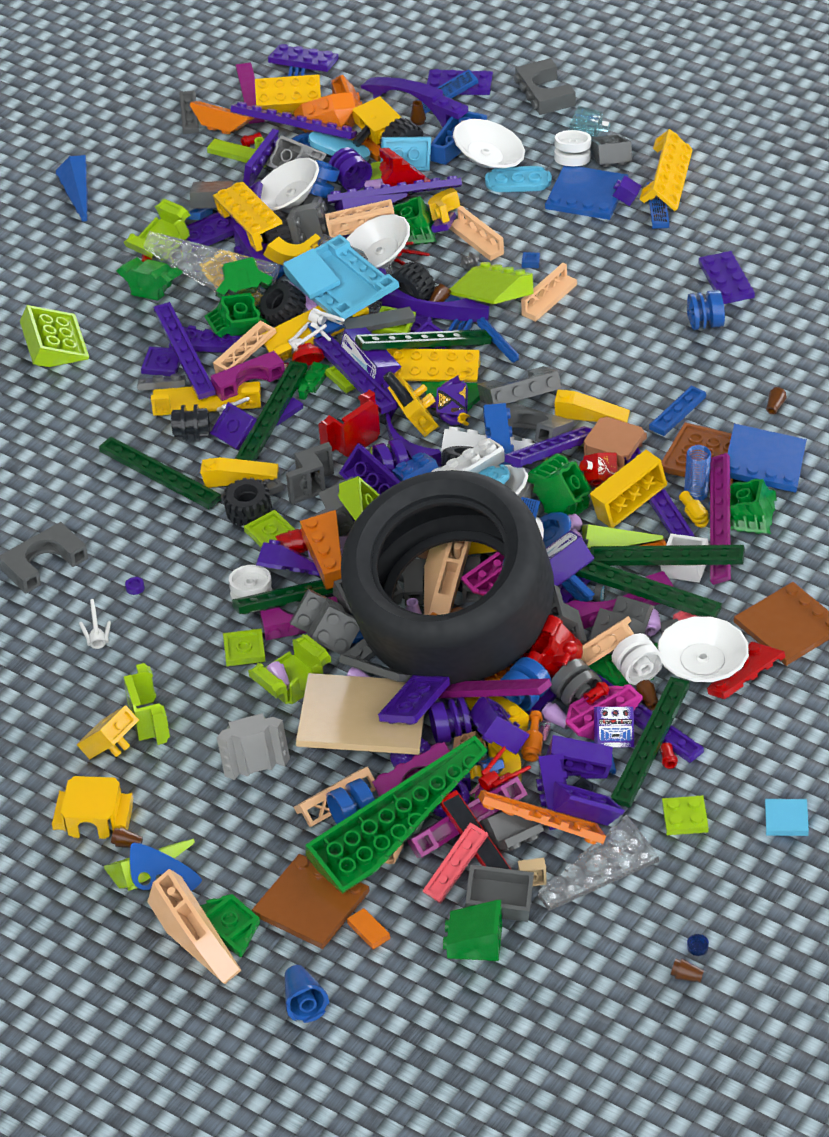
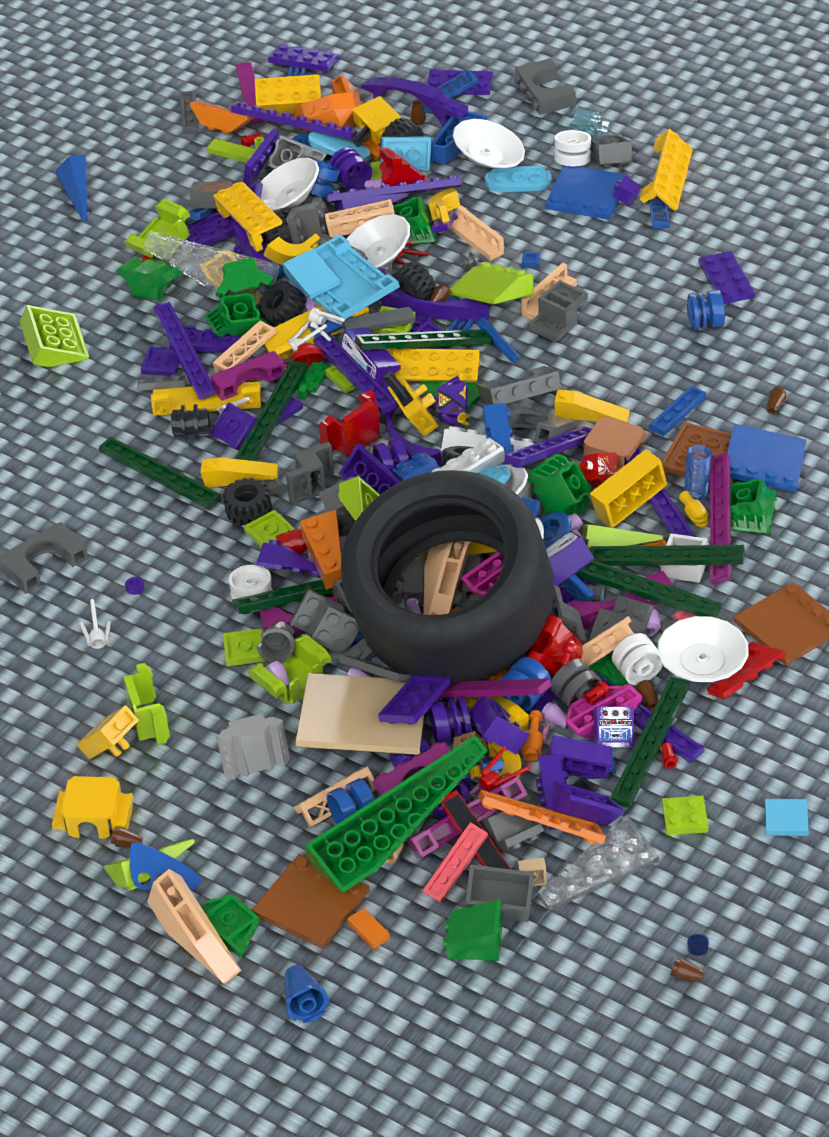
none -> dark grey helmet [257,621,295,663]
none -> dark grey bracket [528,280,588,342]

